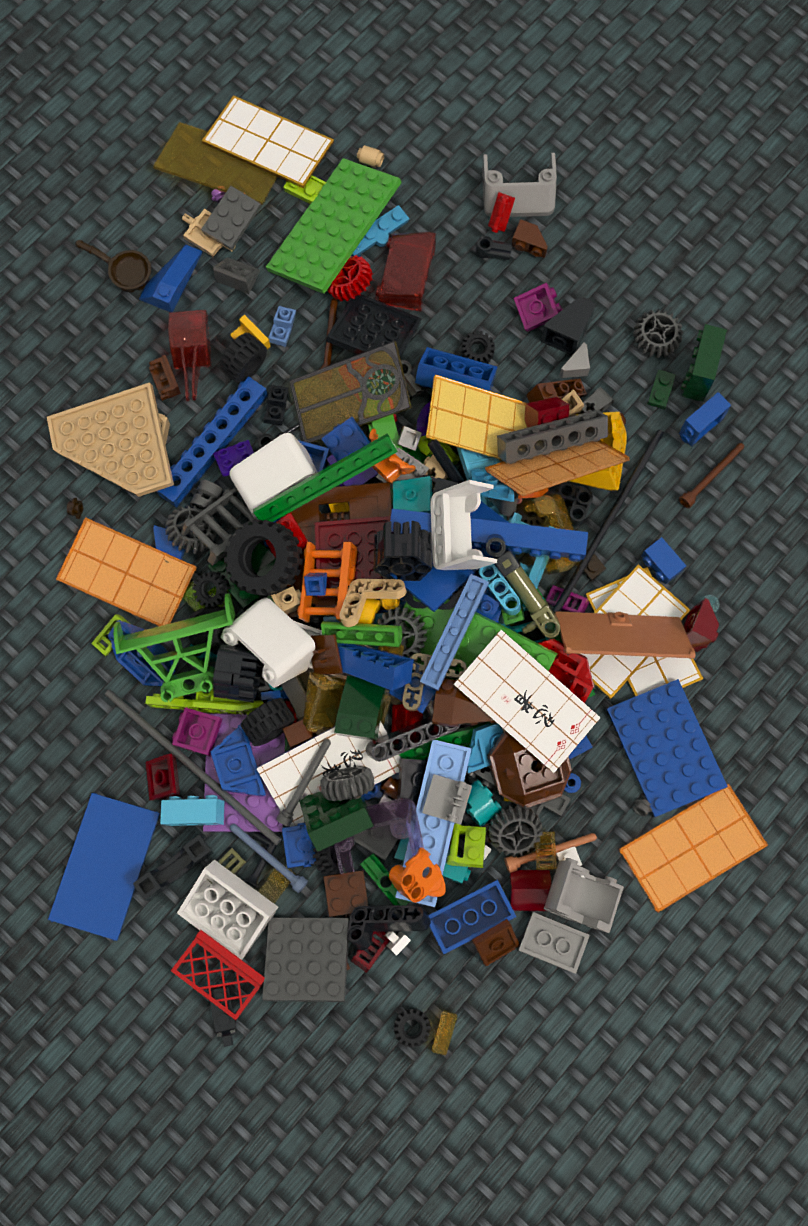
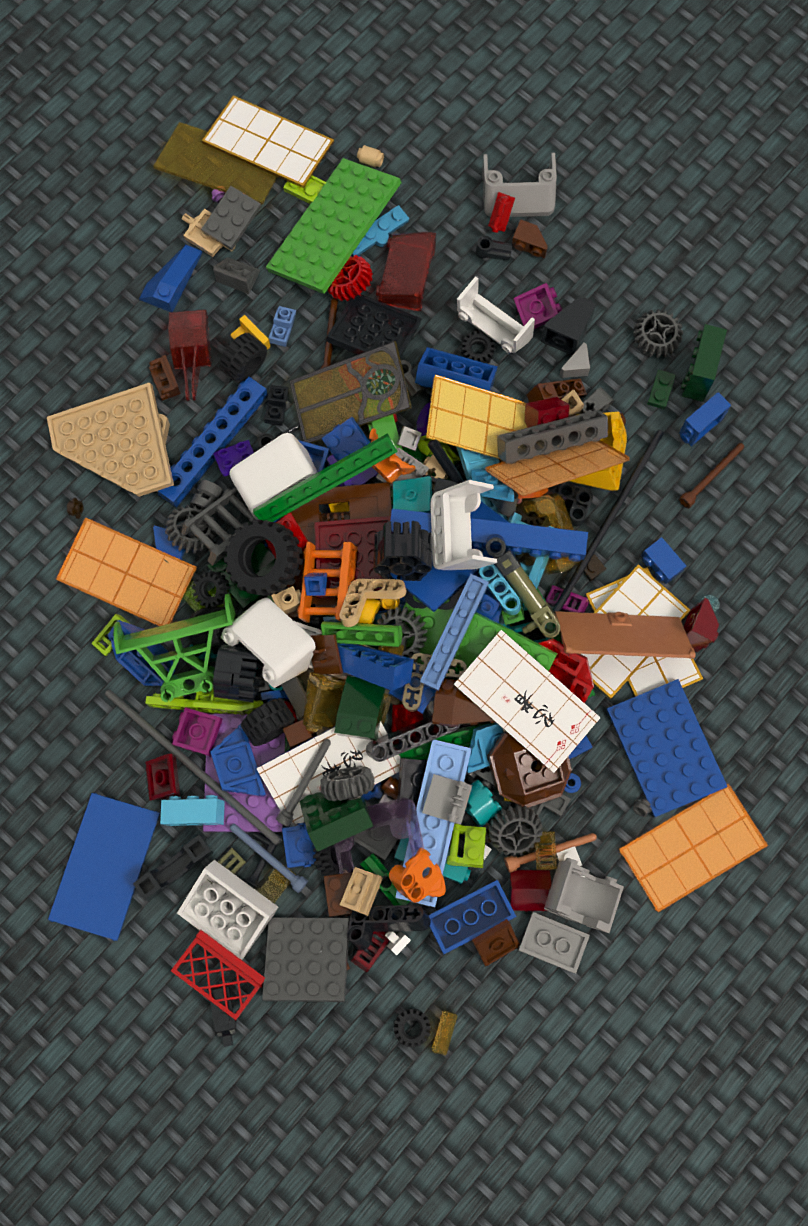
dark brown piece [75,240,151,293] -> none
none -> tan plate [340,867,383,916]
none -> white windscreen [457,276,535,353]

